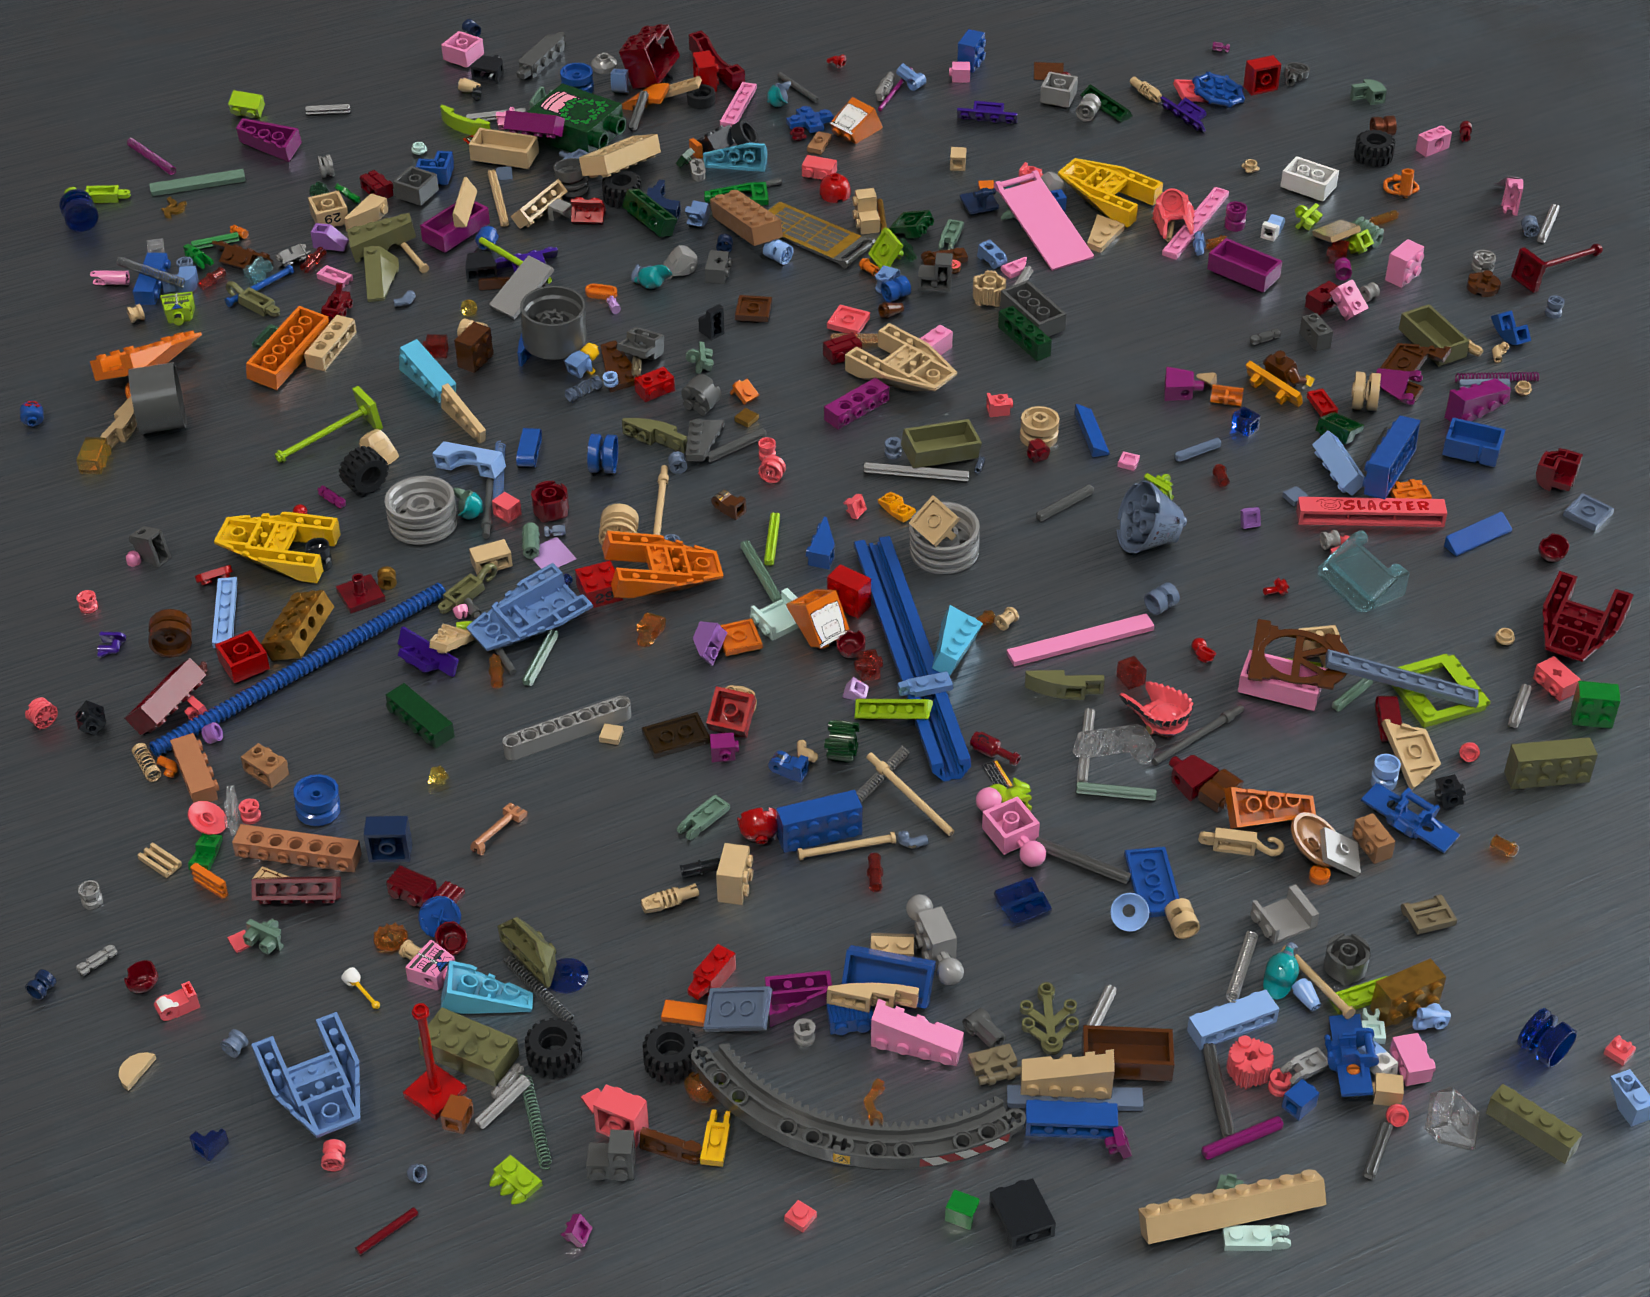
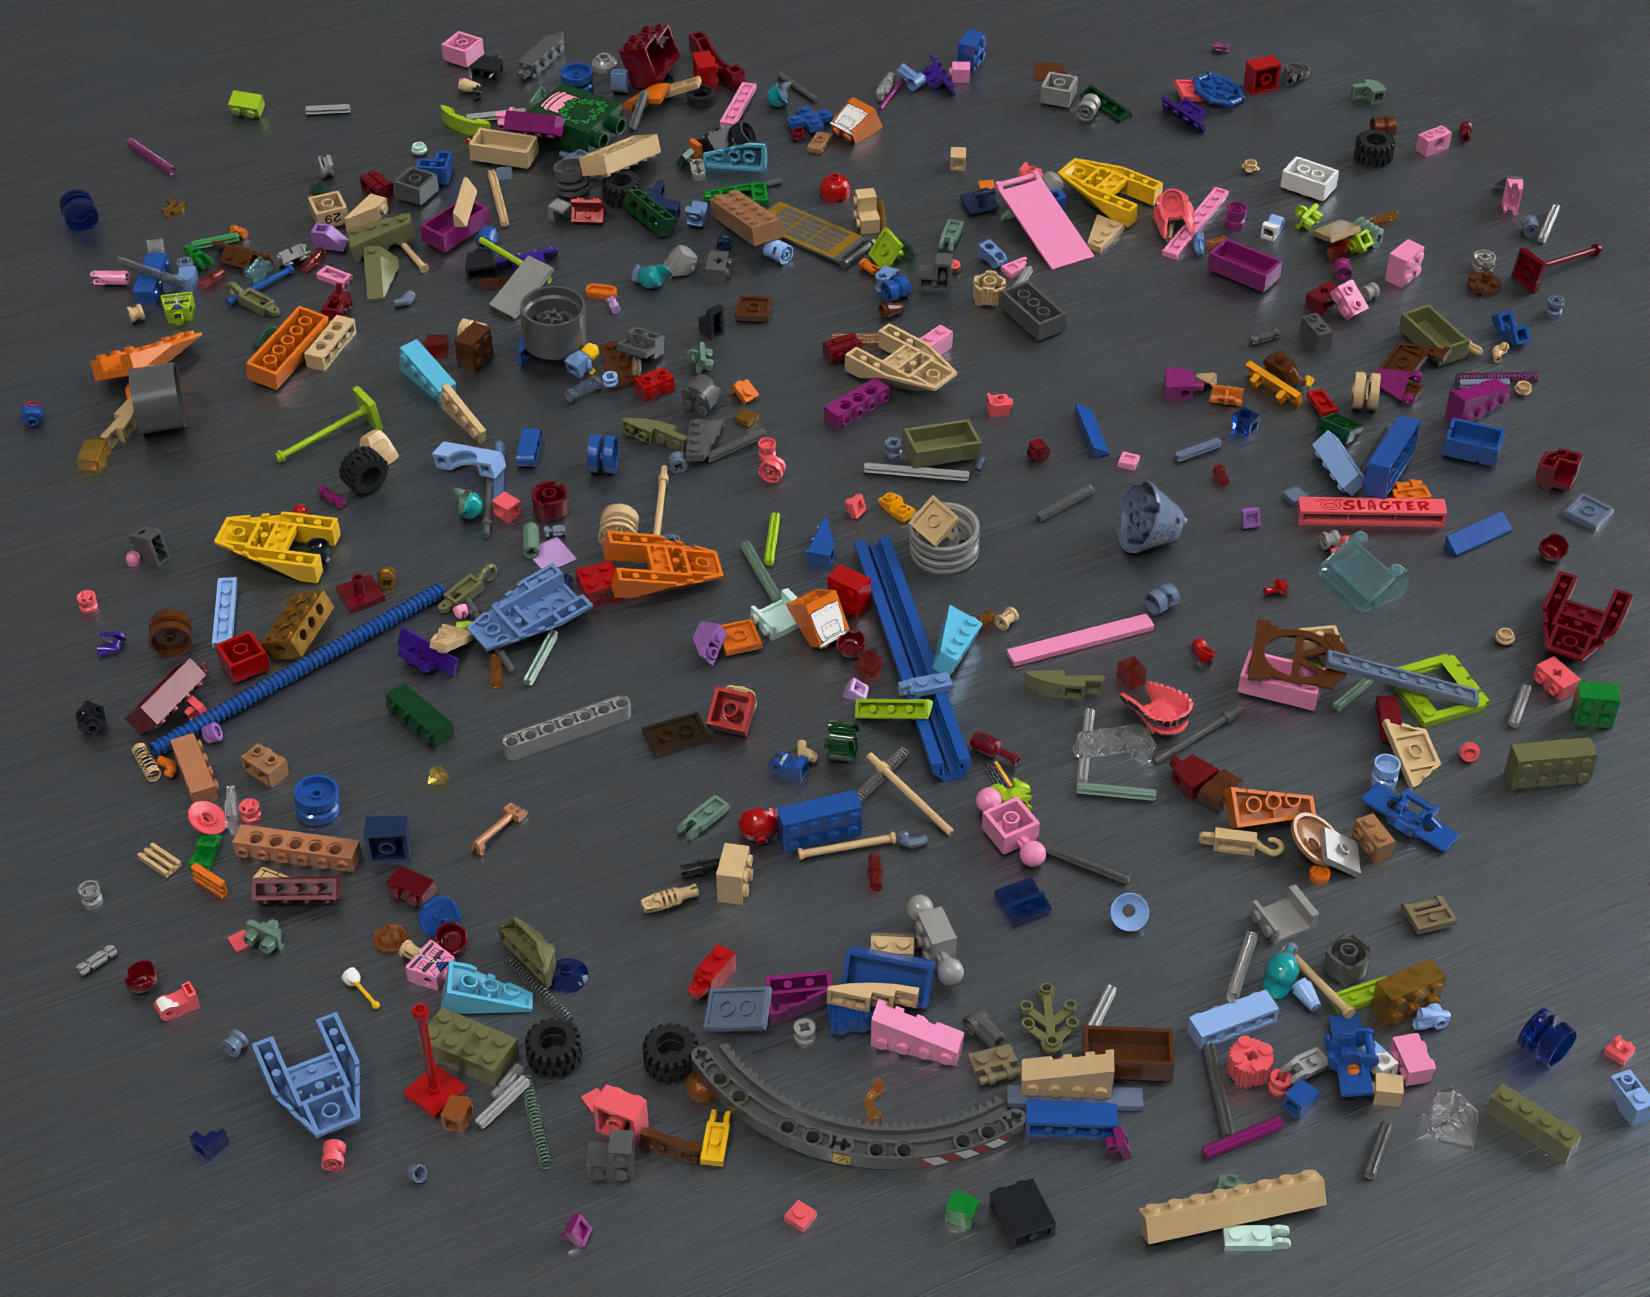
coral wheel [25,697,58,729] -> none
dark blue wheel [25,969,57,1000] -> none
lime piece [64,185,131,203] -> none
tan tile [119,1052,156,1091] -> none
sand green tile [149,169,246,197] -> none
red plate [195,565,233,586] -> none
magenta wedge [236,118,302,162] -> none
green wheel [334,184,361,204] -> none
dark red bar [355,1207,419,1256] -> none
light grey wheel [384,476,458,545] -> none
dark red piece [432,881,465,903] -> none
clear yellow plate [461,299,477,316] -> none
dark blue wheel [462,19,481,37] -> none
tan brick [469,539,513,575] -> none
lime plate [489,1155,543,1205] -> none
tan brick [510,179,568,229] -> none
tan tile [599,723,624,745] -> none
clear orange piece [636,612,666,647] -> none
orange tile [661,1000,707,1027] -> none
magenta brick [710,733,739,762] -> none
reddish brown leg [711,490,747,520] -> none
coral brick [802,155,837,180] -> none
red plate [827,54,847,68] -> none
coral plate [827,305,870,336] -> none
dark green plate [889,210,934,239] -> none
reddish brown hinge [921,248,968,266] -> none
dark purple bracket [957,101,1018,124] -> none
dark green brick [998,305,1052,362] -> none
tan wheel [1020,406,1060,448] -> none
blue tile [1124,847,1180,918] -> none
tan hinge [1130,77,1162,103] -> none
lime hips [1144,473,1174,500] -> none
tan wheel [1164,898,1200,939] -> none
light aqua plate [1361,1008,1386,1044] -> none
orange piece [1383,168,1420,198] -> none
coral plate [1386,1104,1409,1127] -> none
black brick [1434,774,1466,809] -> none
clear orange pin [1490,834,1519,857] -> none
none -> dark purple bracket [921,54,956,96]

